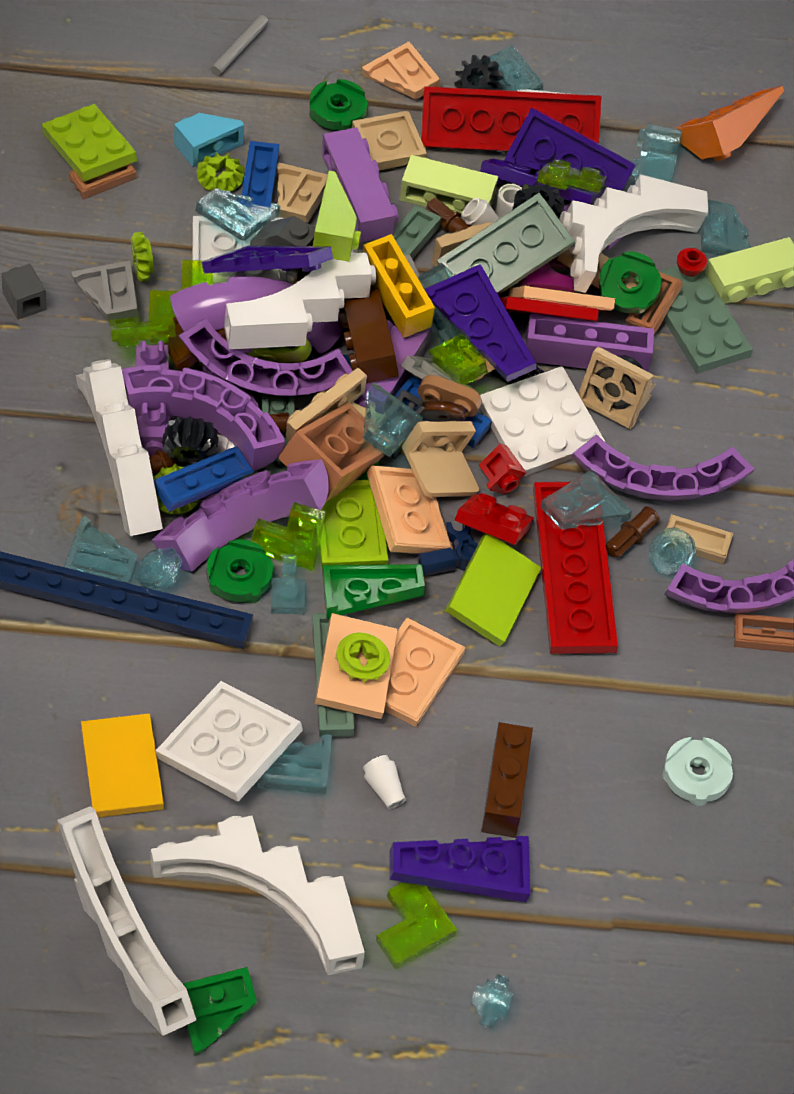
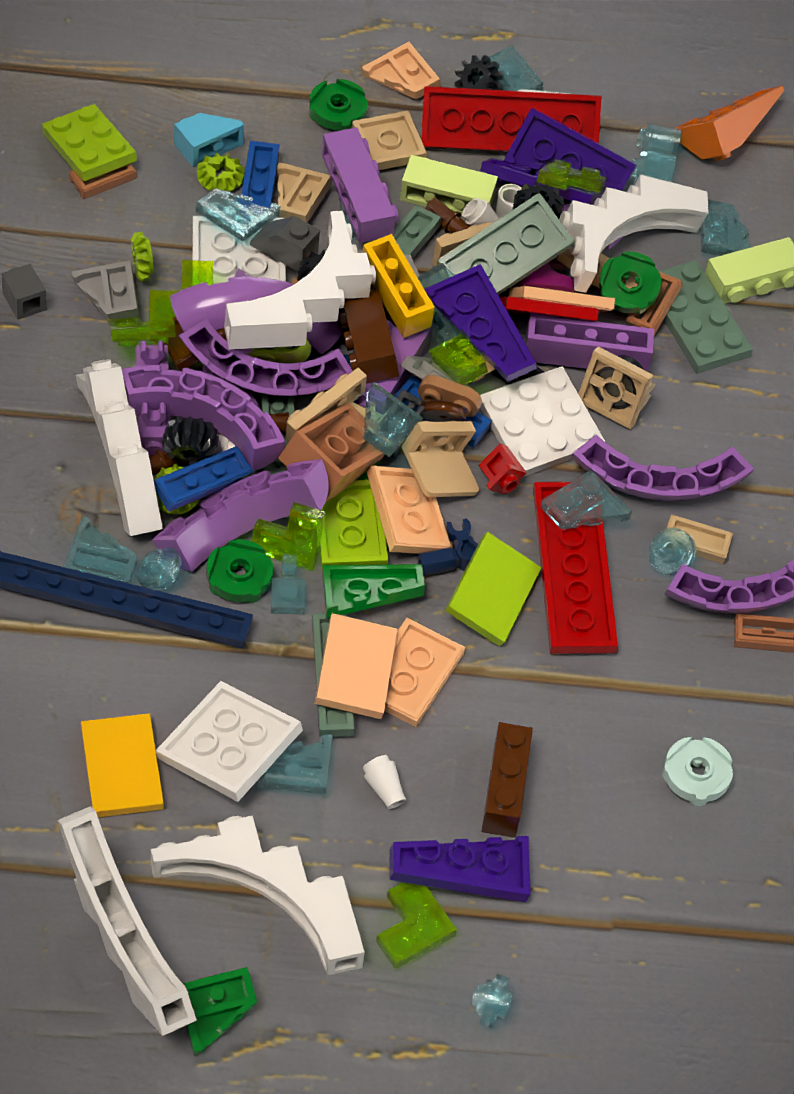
dark purple wing [201,246,333,274] -> none
light grey bar [211,15,269,76] -> none
lime slope [313,171,361,262] -> none
lime gear [335,632,390,684] -> none
red plate [454,493,534,545] -> none
reddish brown axle [606,506,660,558] -> none
red plate [676,248,707,277] -> none

